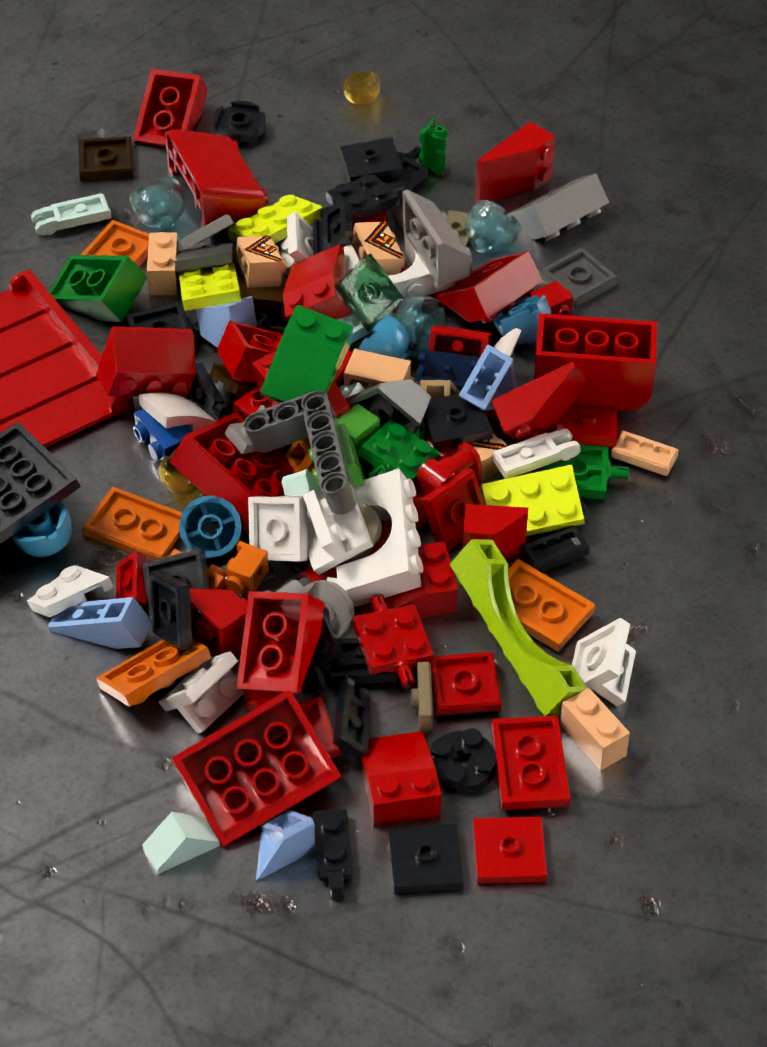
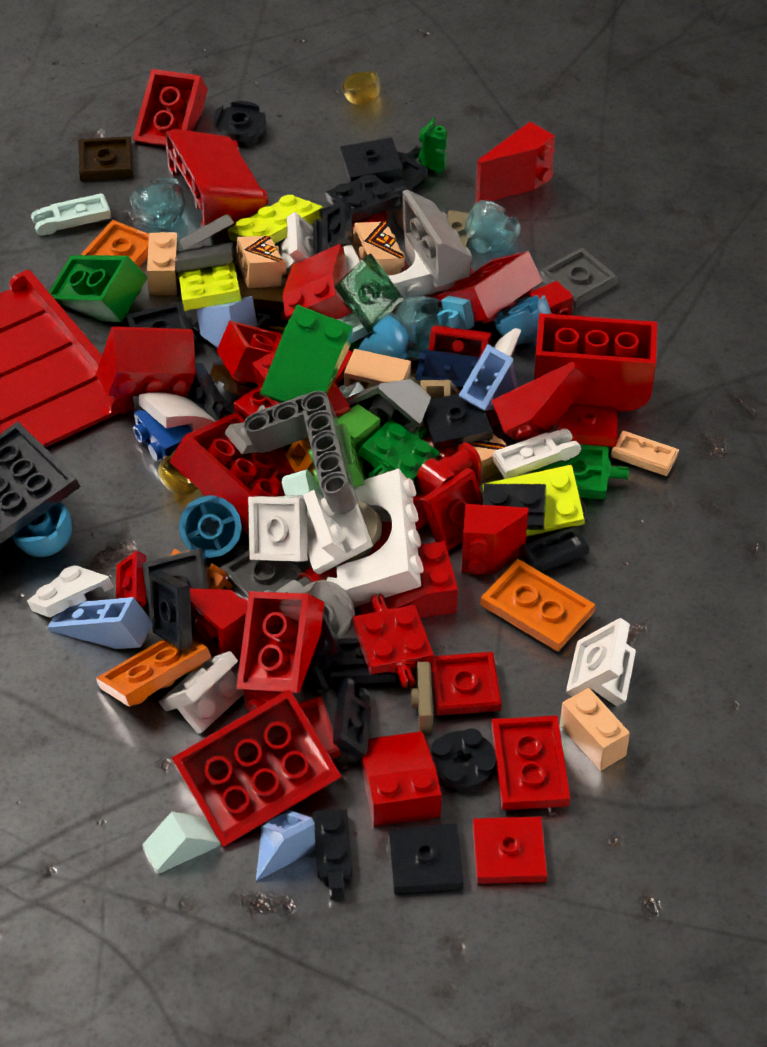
orange tile [82,486,183,561] -> none
orange brick [225,541,269,596] -> none
lime arch [450,539,587,716] -> none
light grey slope [507,173,609,241] -> none
none -> medium azure tile [437,296,475,330]
none -> black plate [483,484,547,530]

